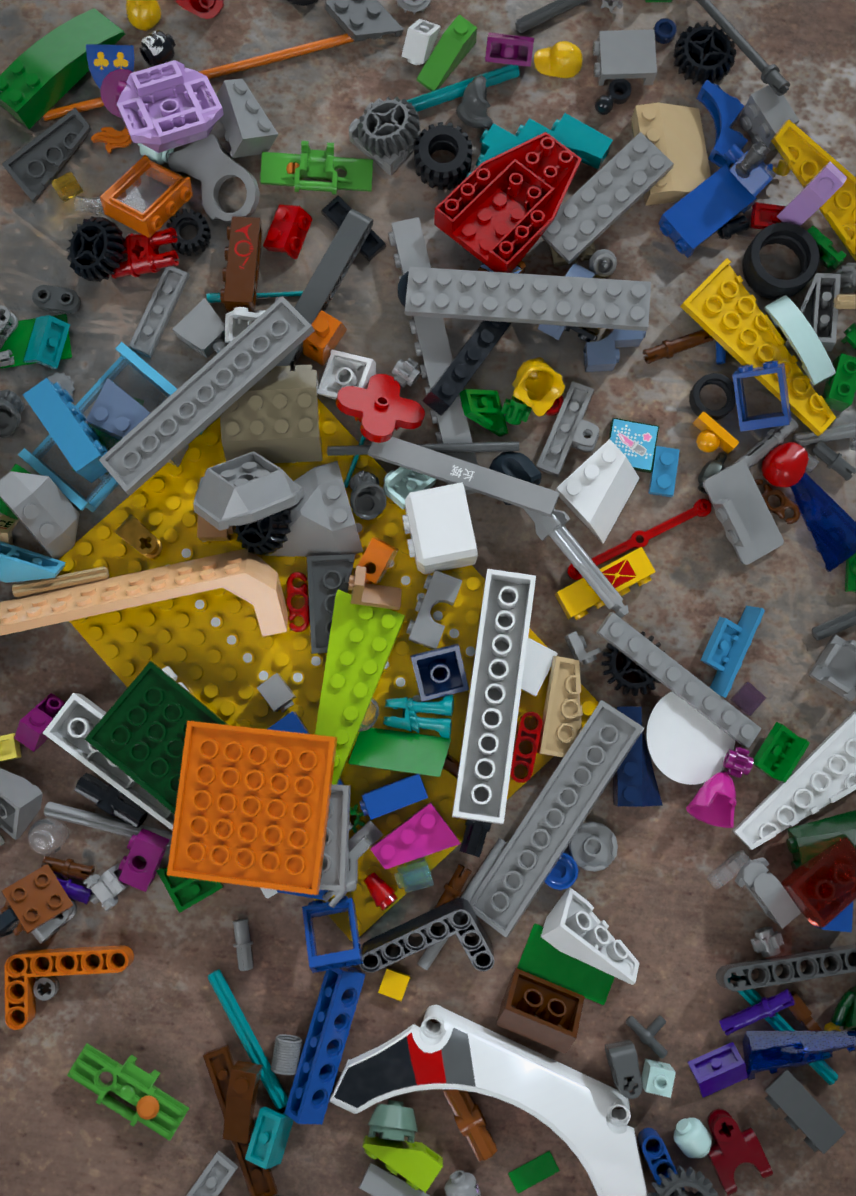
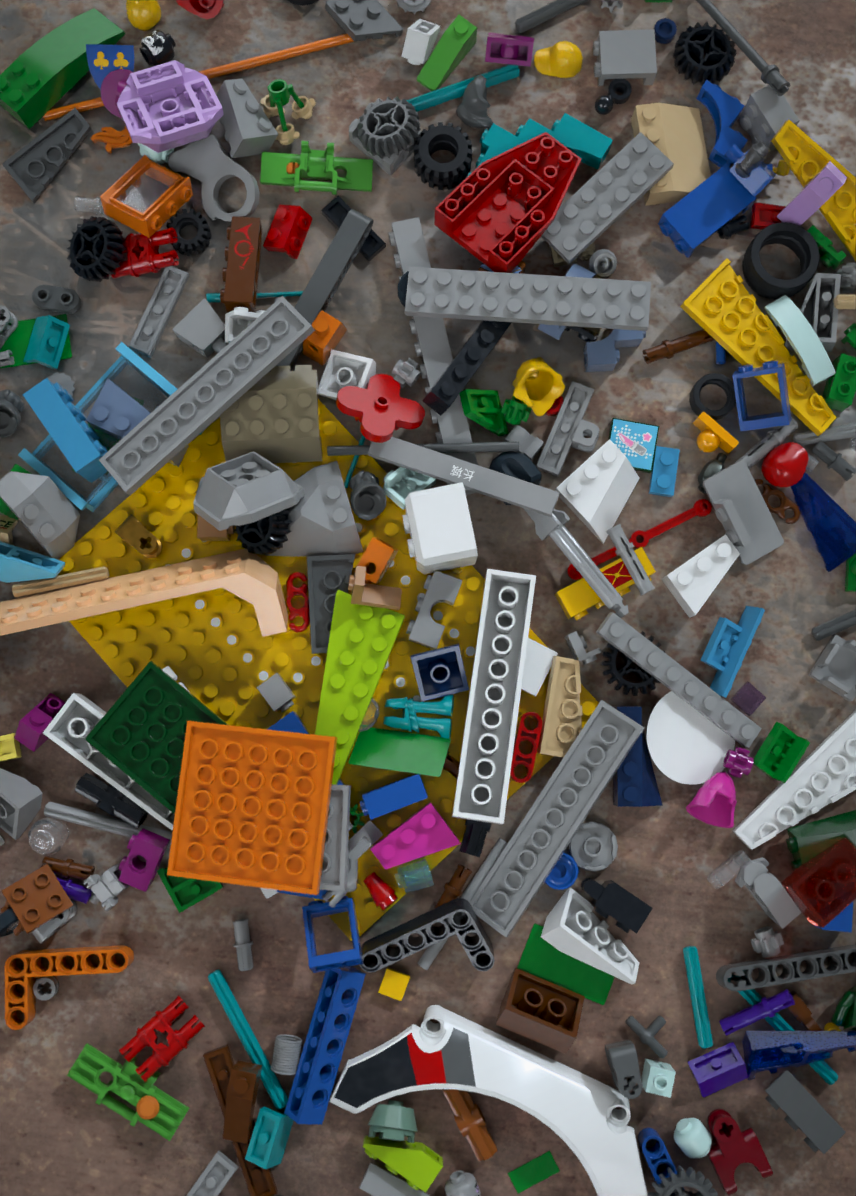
clear yellow bracket [51,171,84,203] -> none
none -> red pin [119,995,205,1083]
none -> plant [260,79,316,145]
none -> light grey leg [504,425,544,461]
none -> black hinge [581,877,653,934]
none -> light grey pin [606,524,655,596]
none -> white wedge [661,534,740,618]
none -> teal axle [683,946,713,1048]

